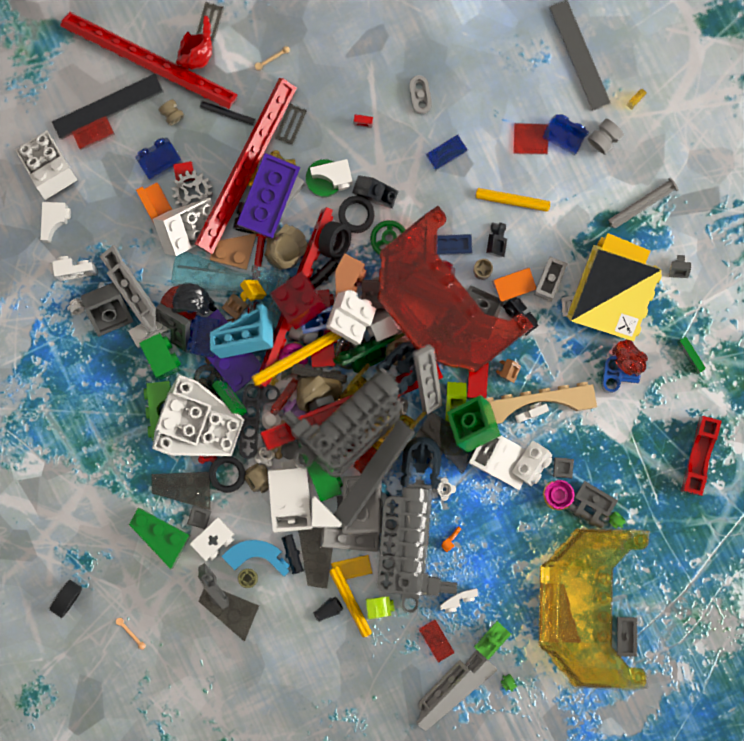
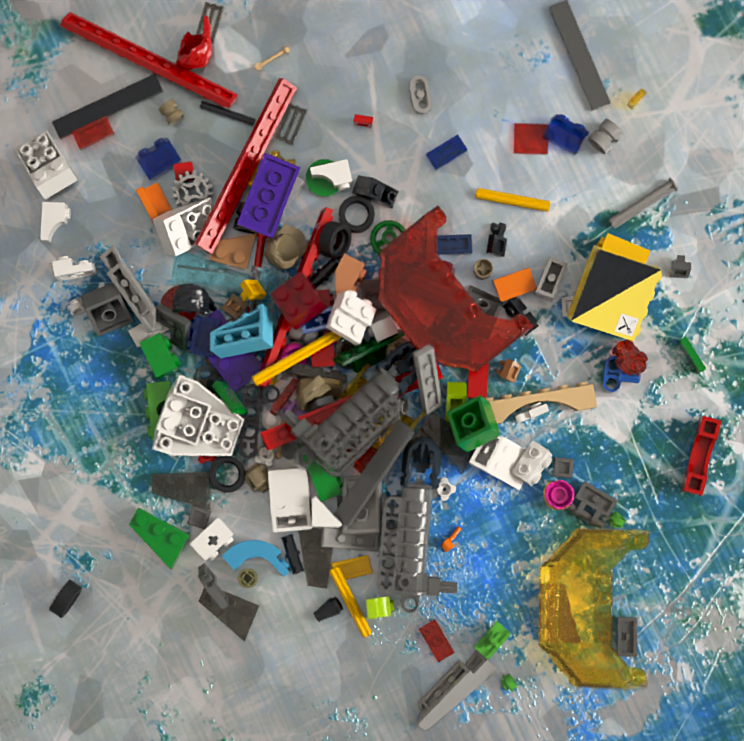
light nougat hinge [116,618,146,650] -> none
white slope [440,588,478,613] -> none

